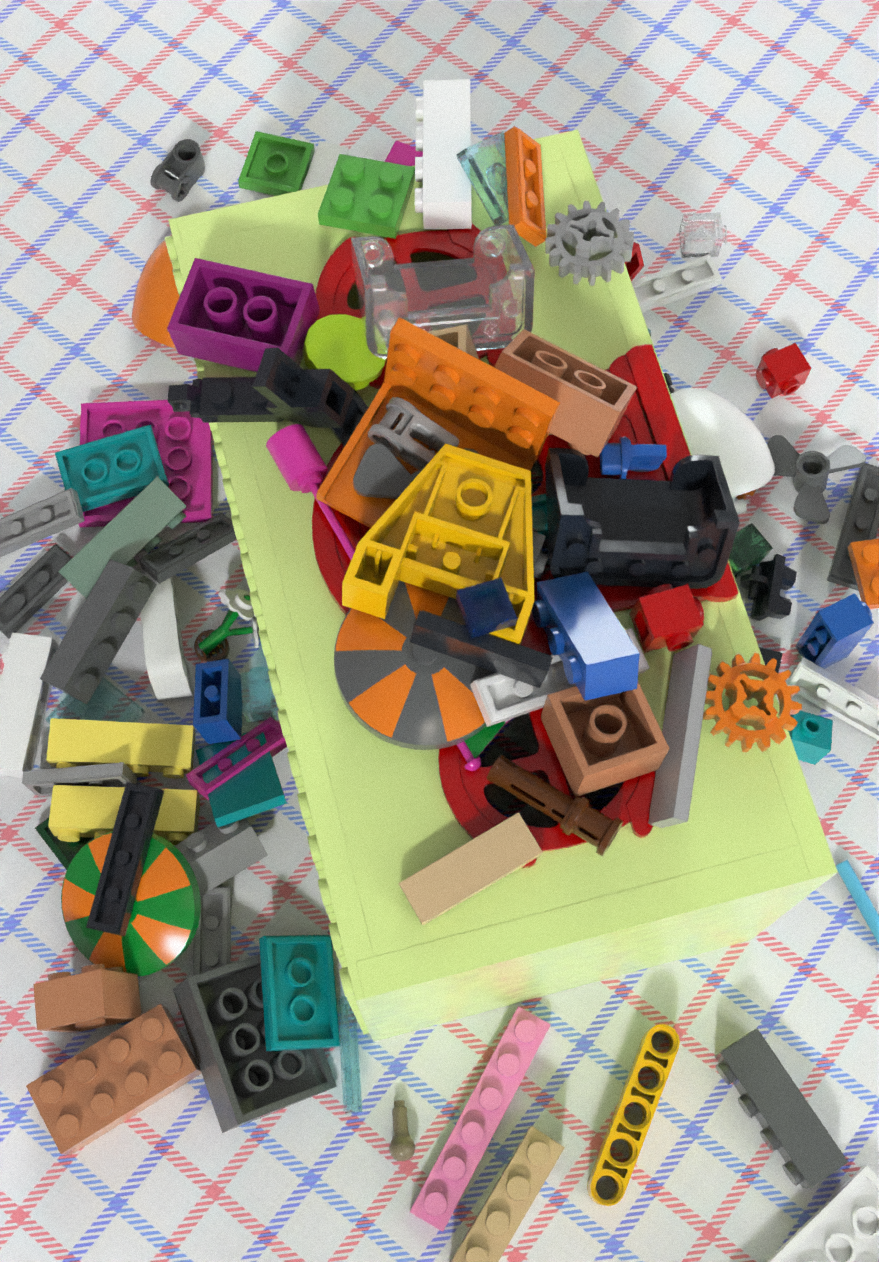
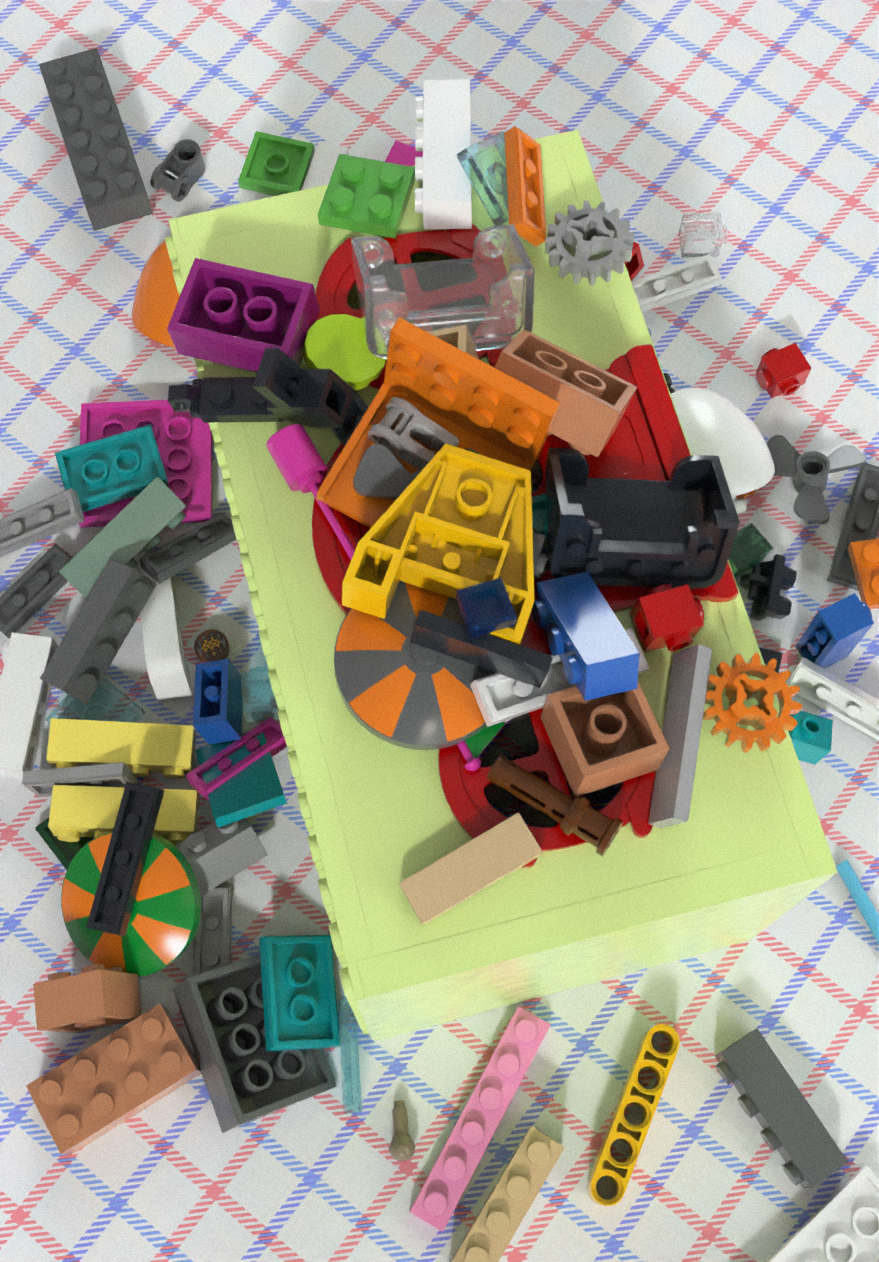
plant [198,589,260,655] -> none
blue piece [600,436,667,479] -> none
none -> dark grey brick [39,48,153,231]

